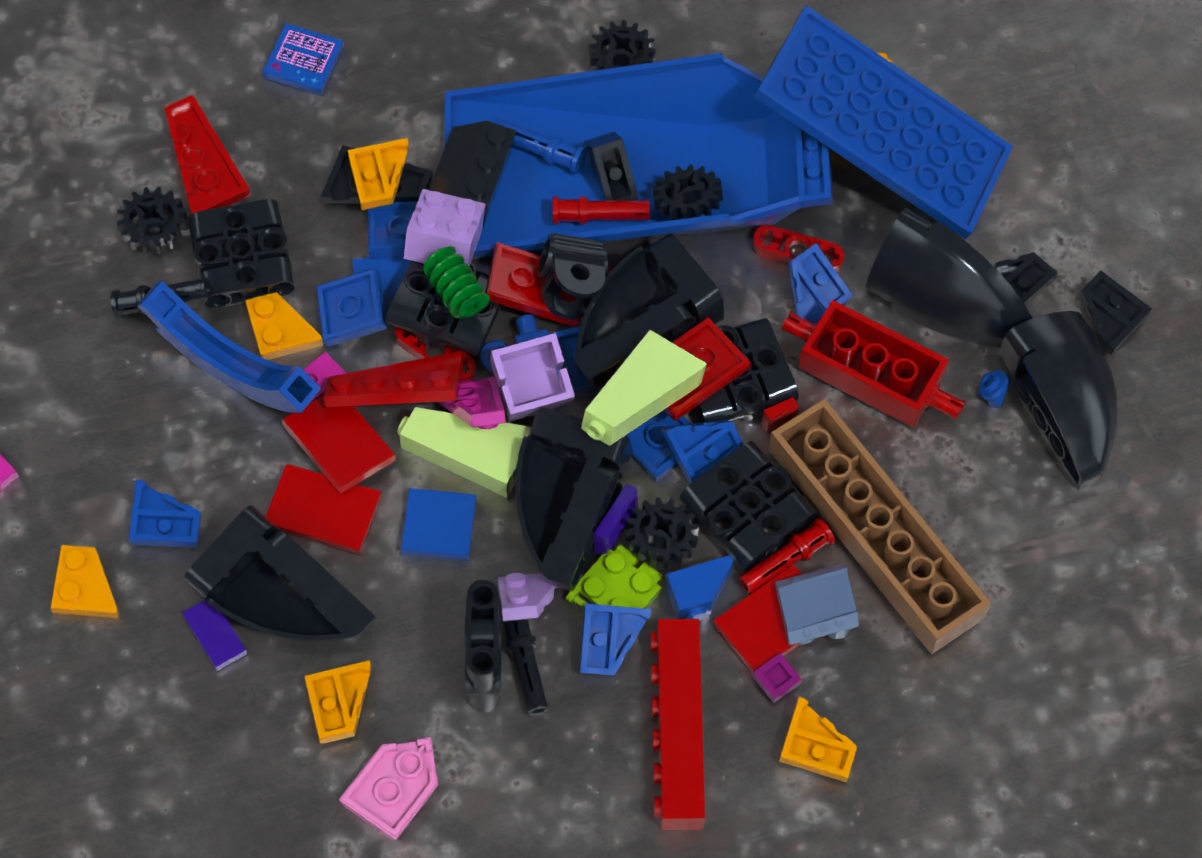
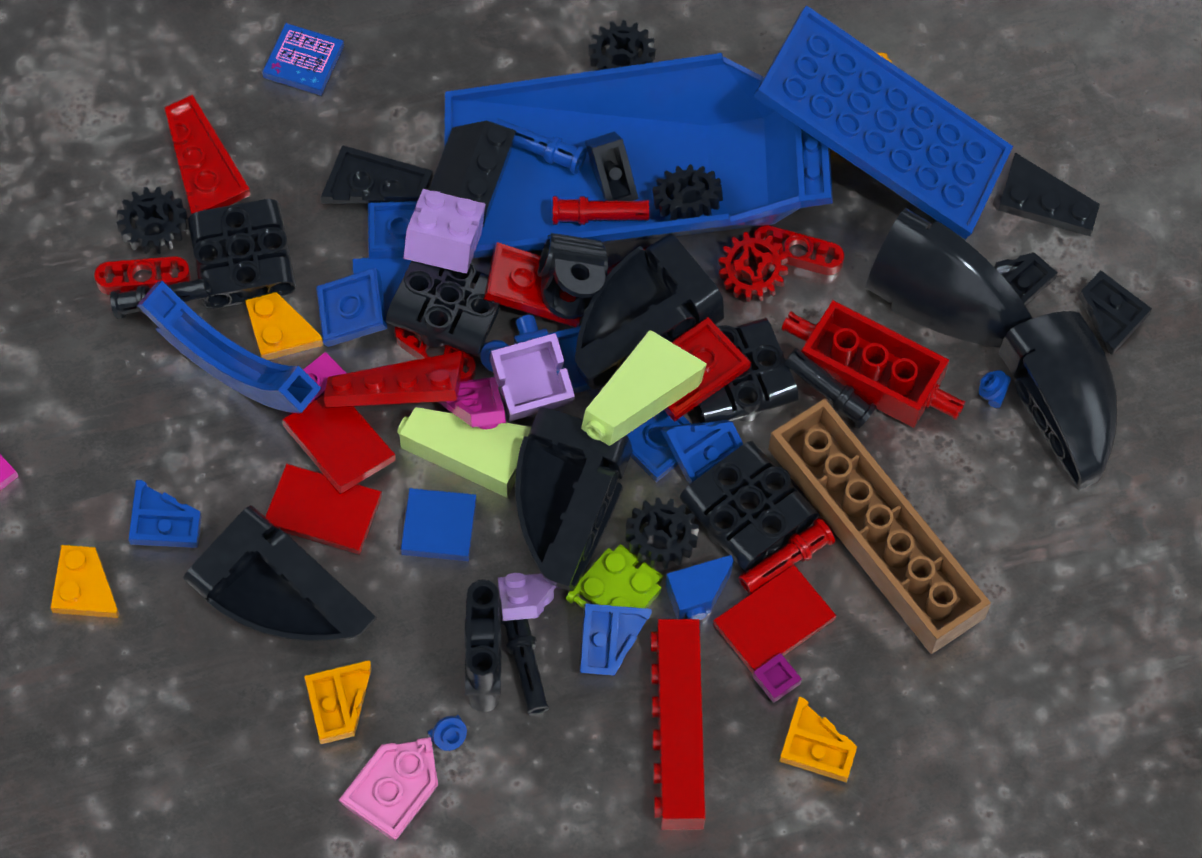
dark purple tile [182,599,247,671] -> none
light orange wing [347,138,409,210] -> none
green piece [423,246,490,319] -> none
dark purple tile [594,484,638,555] -> none
red tile [761,397,799,434] -> none
sand blue slope [775,563,859,645] -> none
blue wing [788,243,853,324] -> none
none -> red beam [94,256,191,295]
none -> blue plate [427,715,467,751]
none -> red gear [718,231,789,302]
none -> black pin [783,347,877,429]
none -> black wing [998,152,1100,236]

